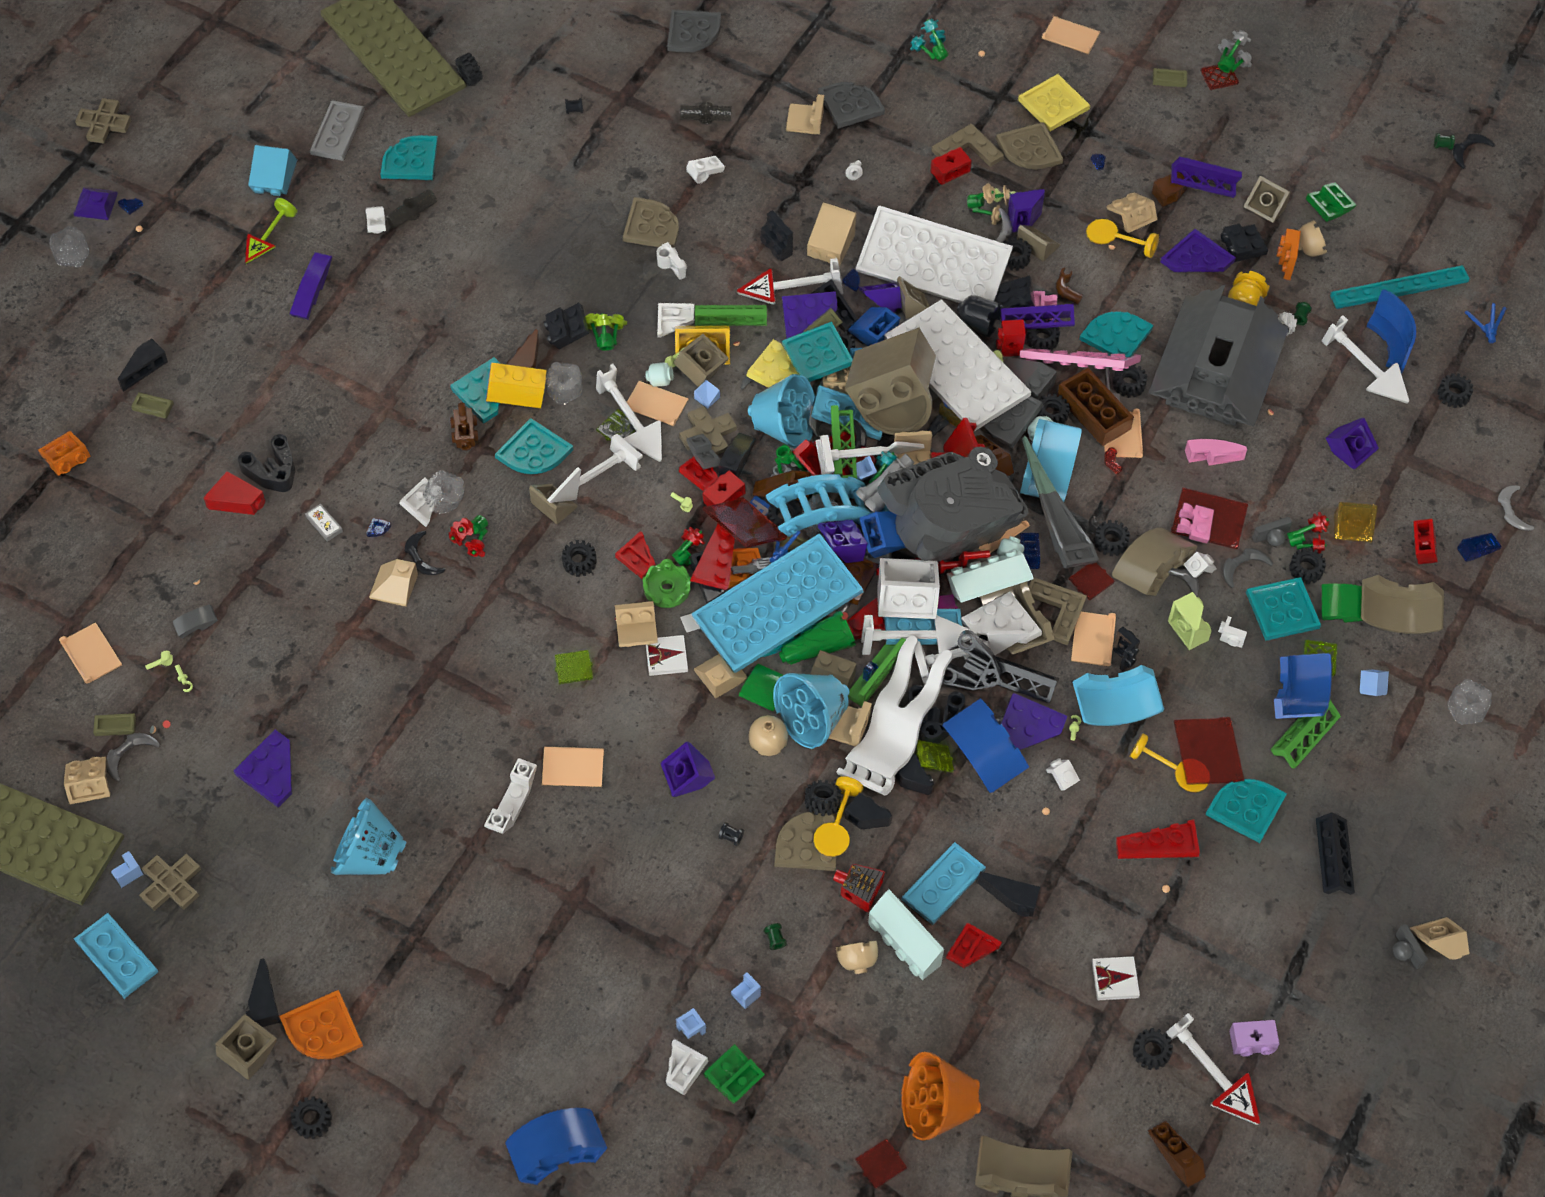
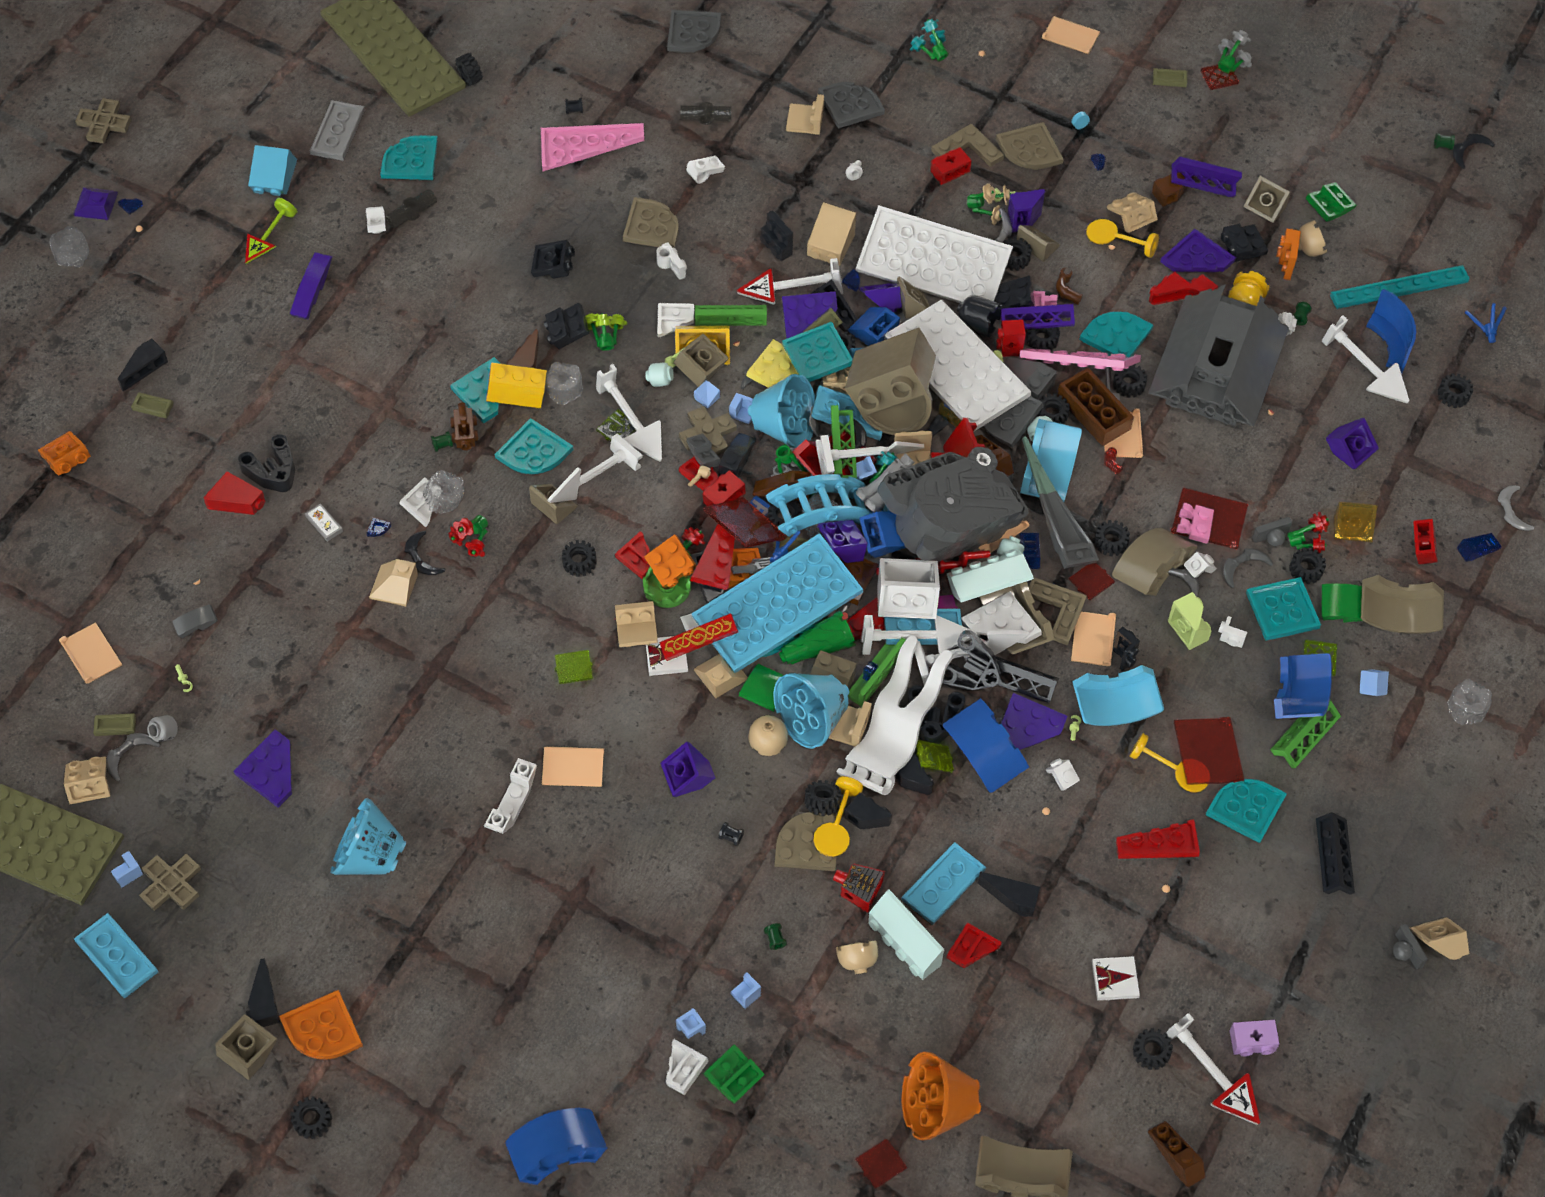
yellowish green hand [145,651,173,670] -> none
light nougat piece [626,381,689,426] -> none
yellowish green hand [671,492,693,512] -> none
light yellow plate [1018,74,1090,131] -> none
bright pink slope [1185,439,1247,466] -> none
none -> light grey head [147,715,178,742]
none -> dark green bush [431,431,453,452]
none -> black plate [531,240,575,279]
none -> bright pink wing [541,123,644,171]
none -> orange plate [644,534,697,588]
none -> red tile [659,613,738,661]
none -> tan hand [688,466,711,487]
none -> light blue panel [729,393,753,424]
none -> medium azure tile [1072,112,1090,129]
none -> red arch [1149,271,1218,305]

